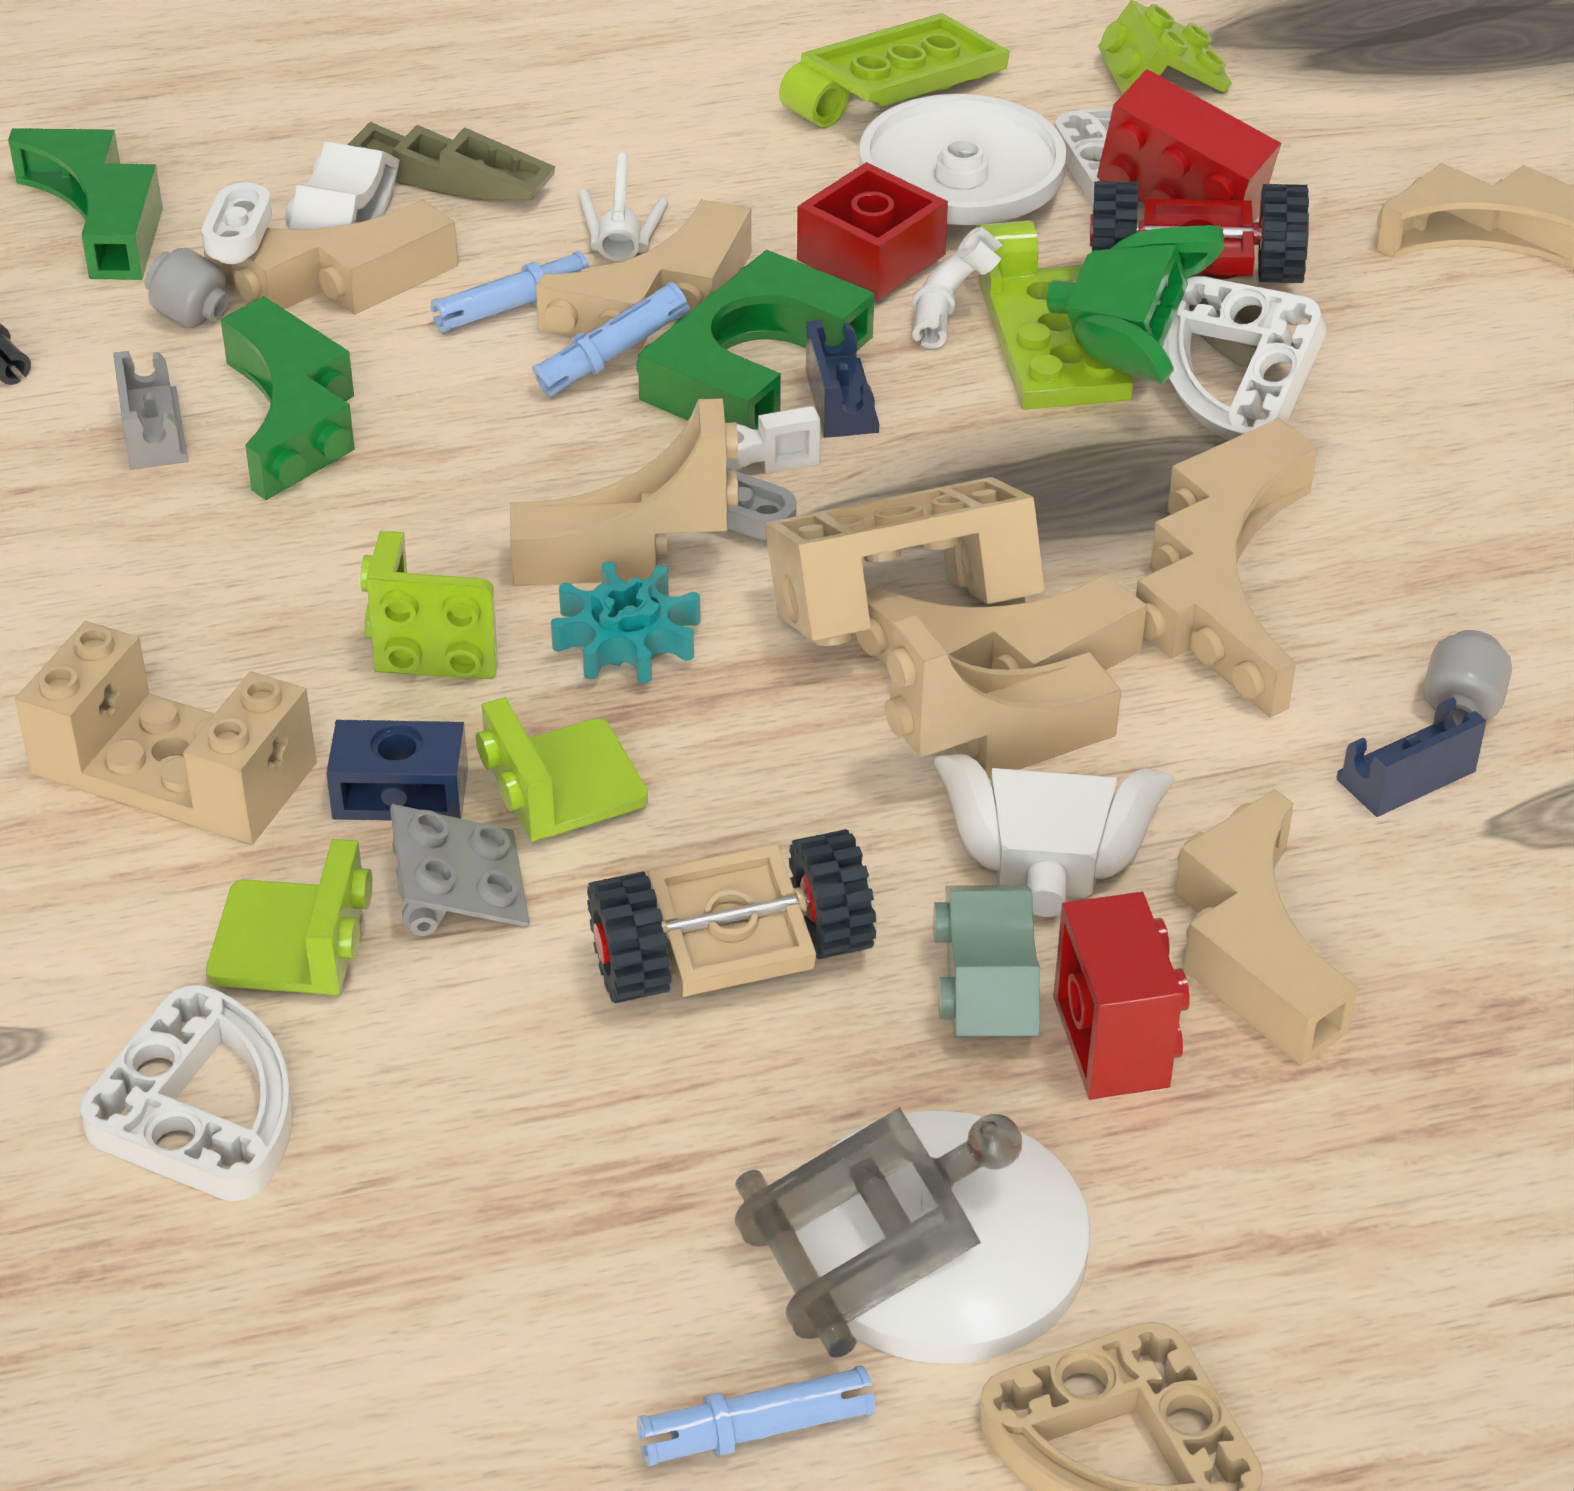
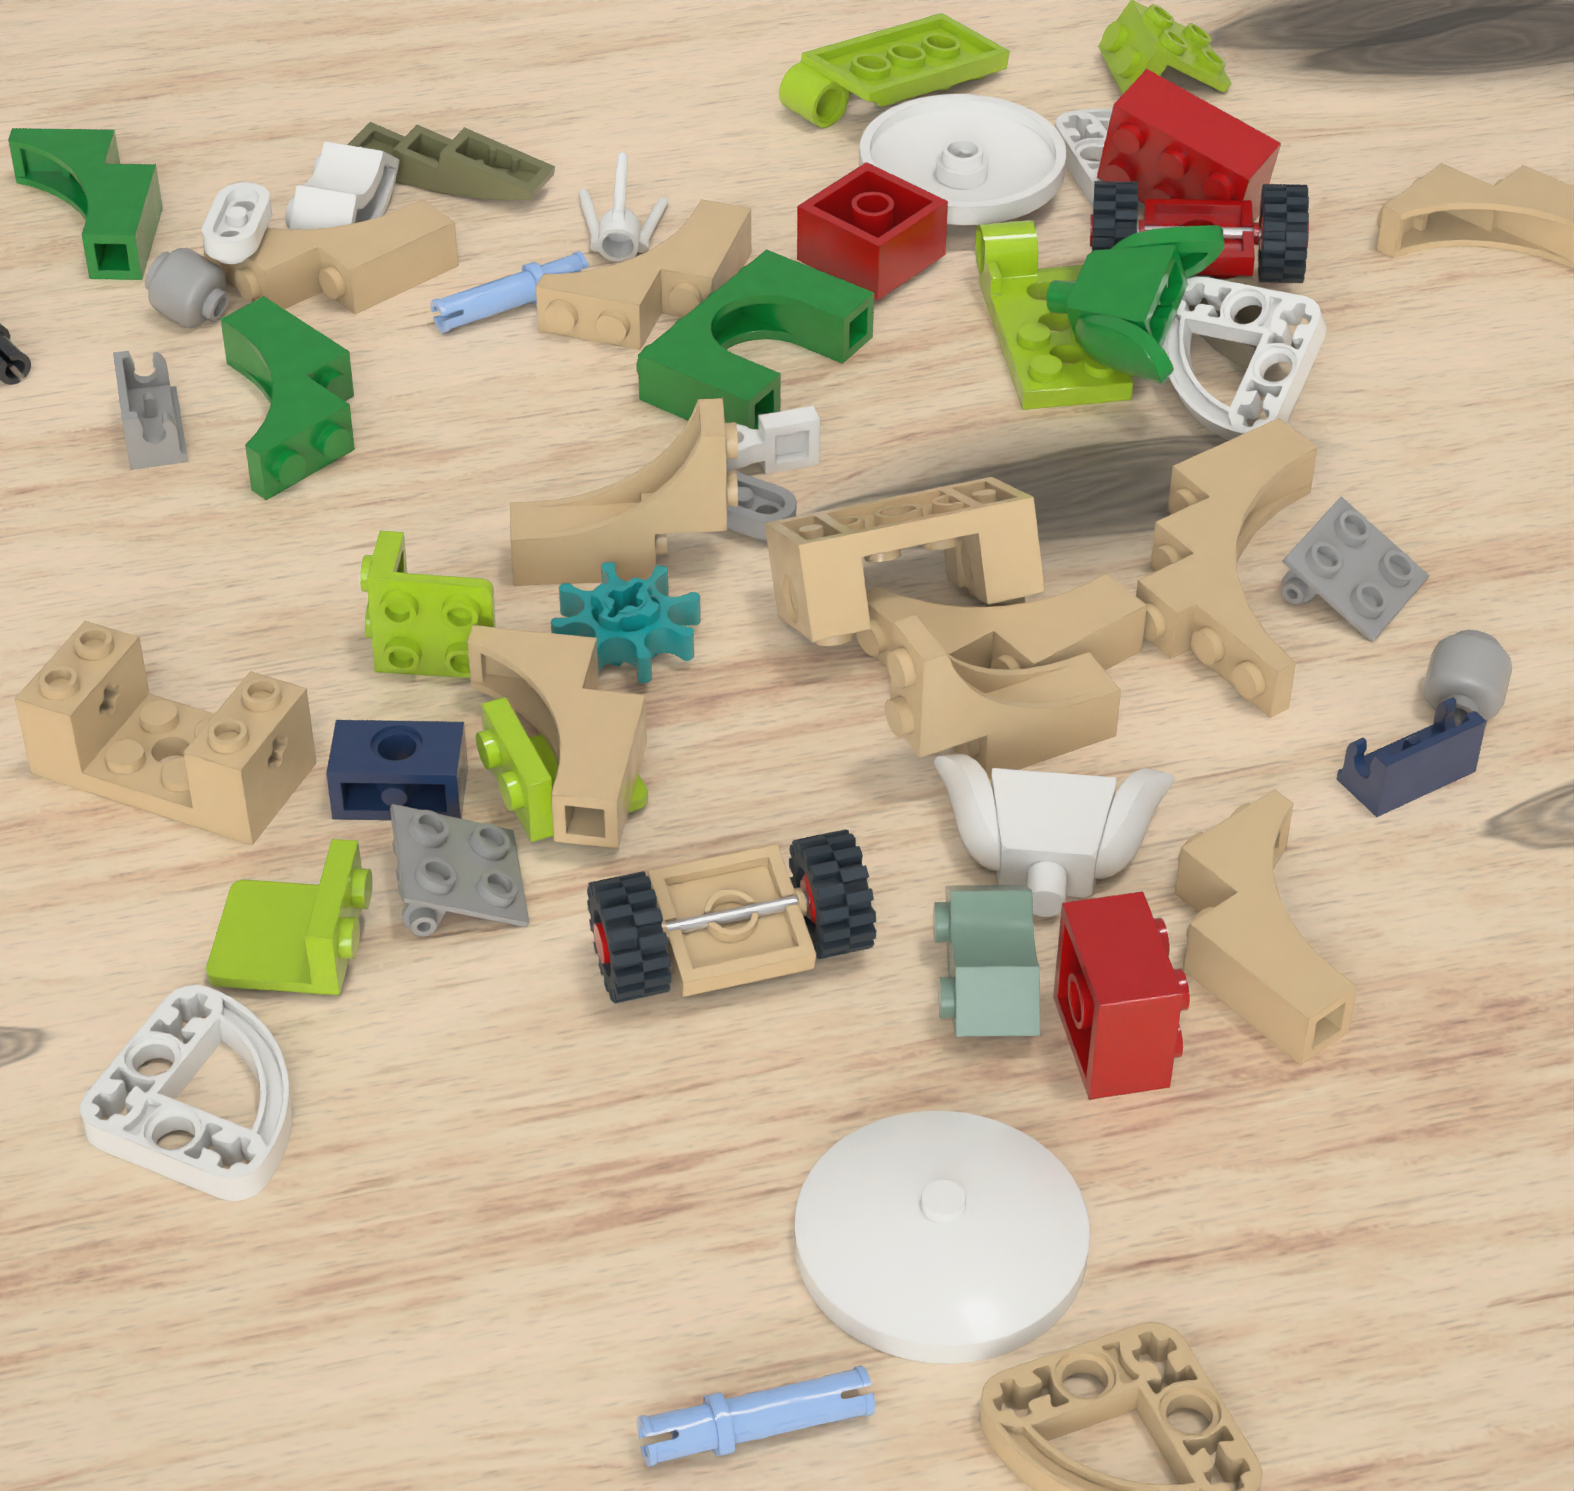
light blue pin [532,281,690,398] -> none
clear smoke piece [735,1107,1023,1358] -> none
dark blue hinge [806,320,880,438] -> none
white piece [912,227,1003,349] -> none
none -> tan arch [467,625,647,849]
none -> light grey hinge [1281,496,1430,642]

